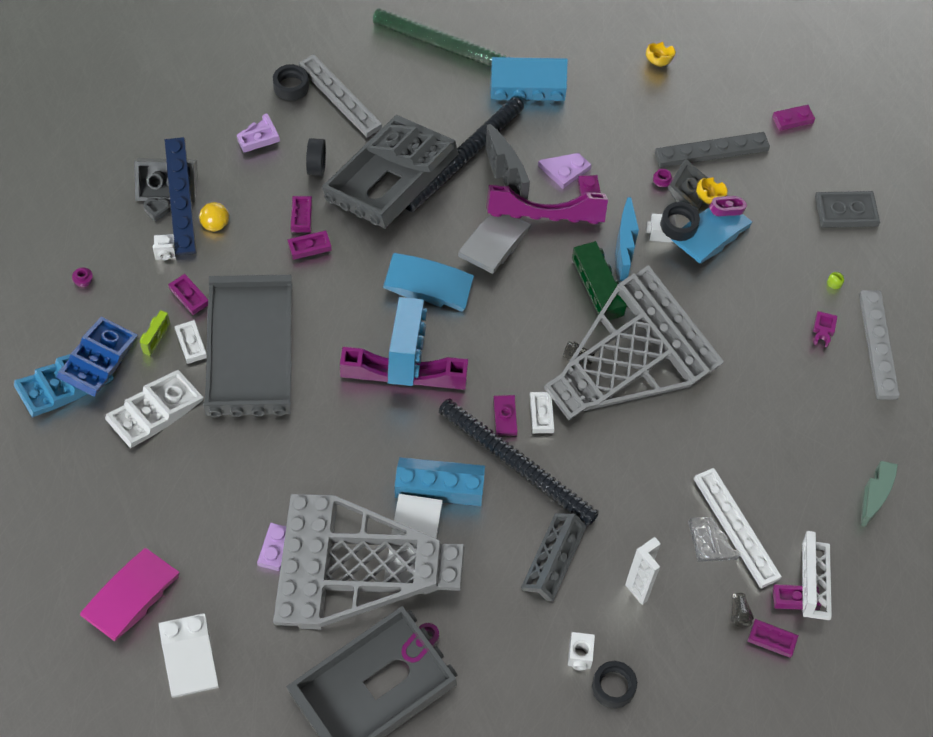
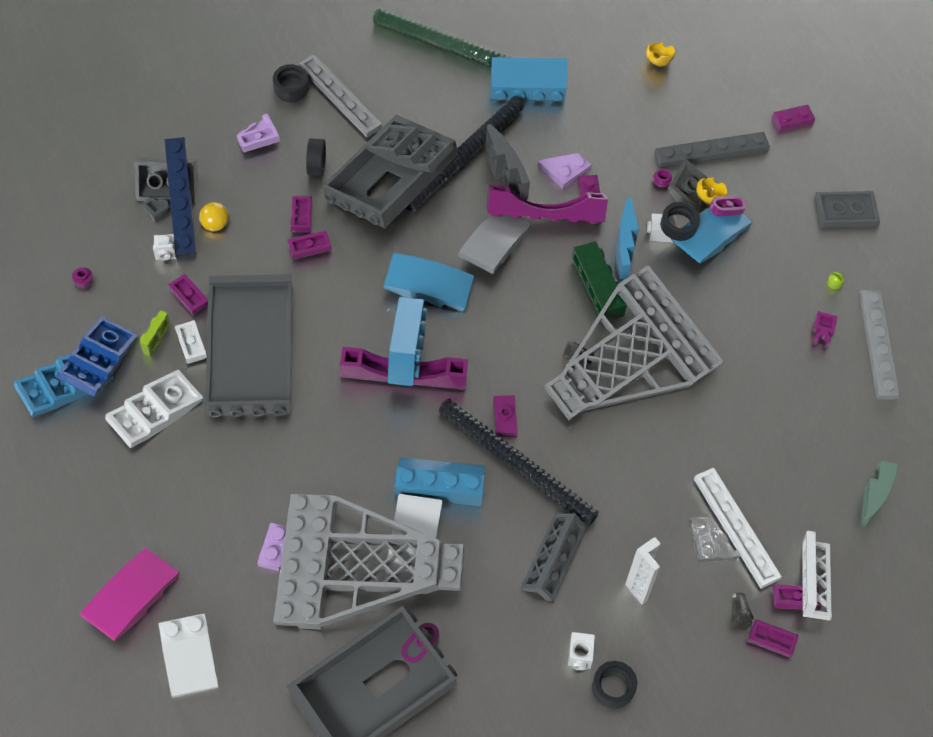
white plate [530,392,554,434] -> none

